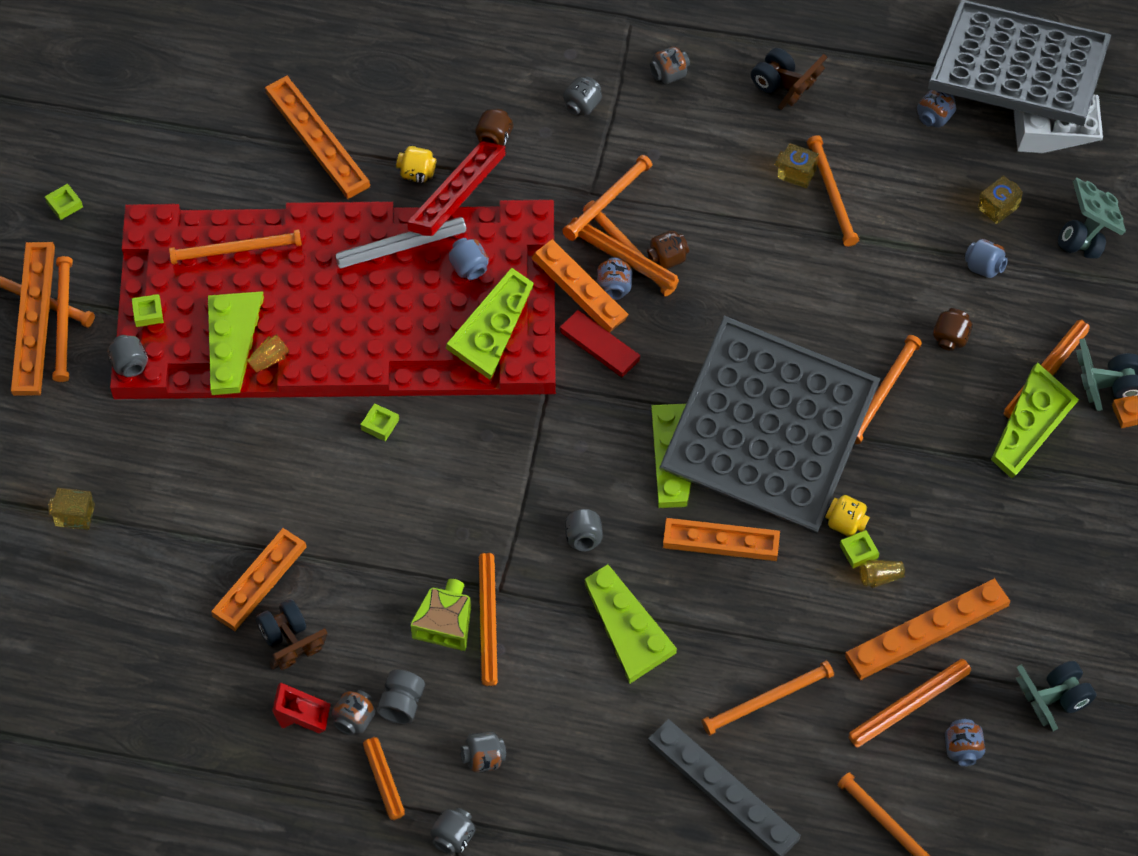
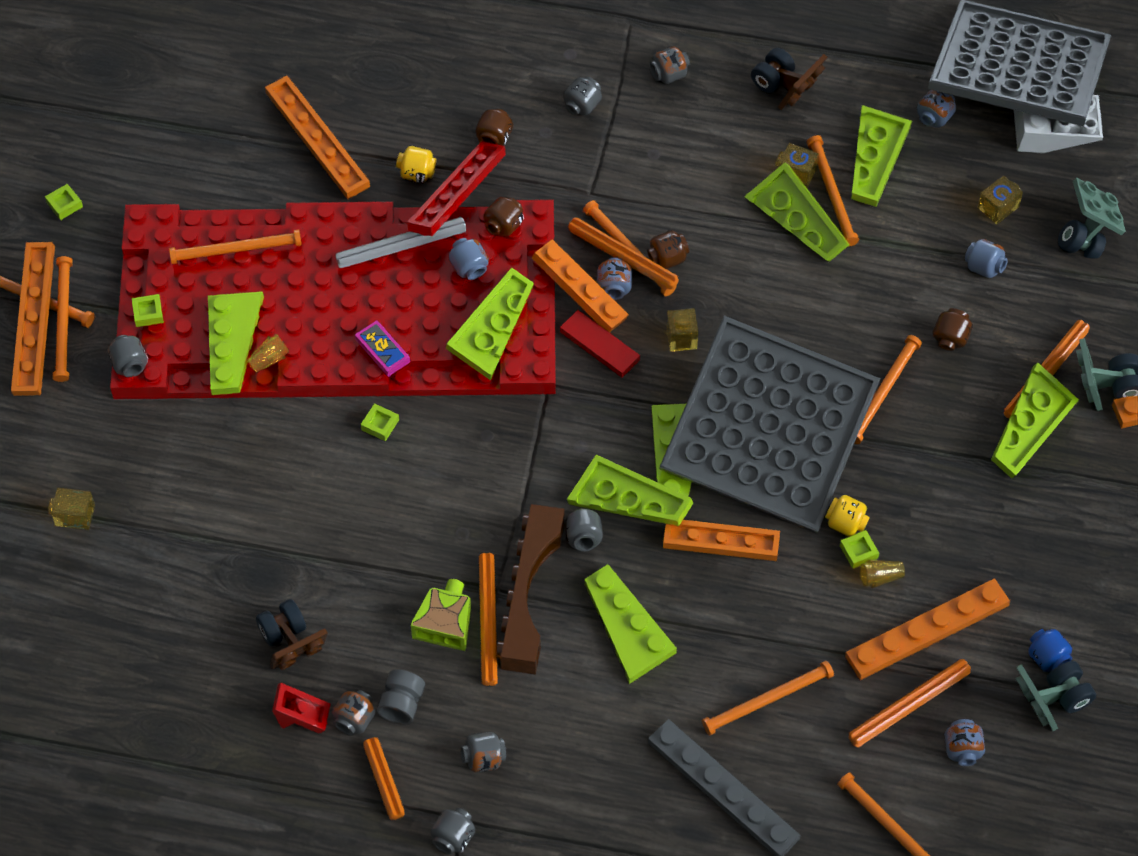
orange plate [211,528,306,631] -> none
orange bar [562,155,652,241] -> none
none -> tile [355,320,410,376]
none -> reddish brown head [483,197,524,237]
none -> reddish brown arch [496,504,565,675]
none -> lime wing [567,455,693,526]
none -> clear yellow brick [666,308,698,352]
none -> lime wing [744,162,850,262]
none -> lime wing [851,105,912,207]
none -> blue head [1029,629,1072,672]

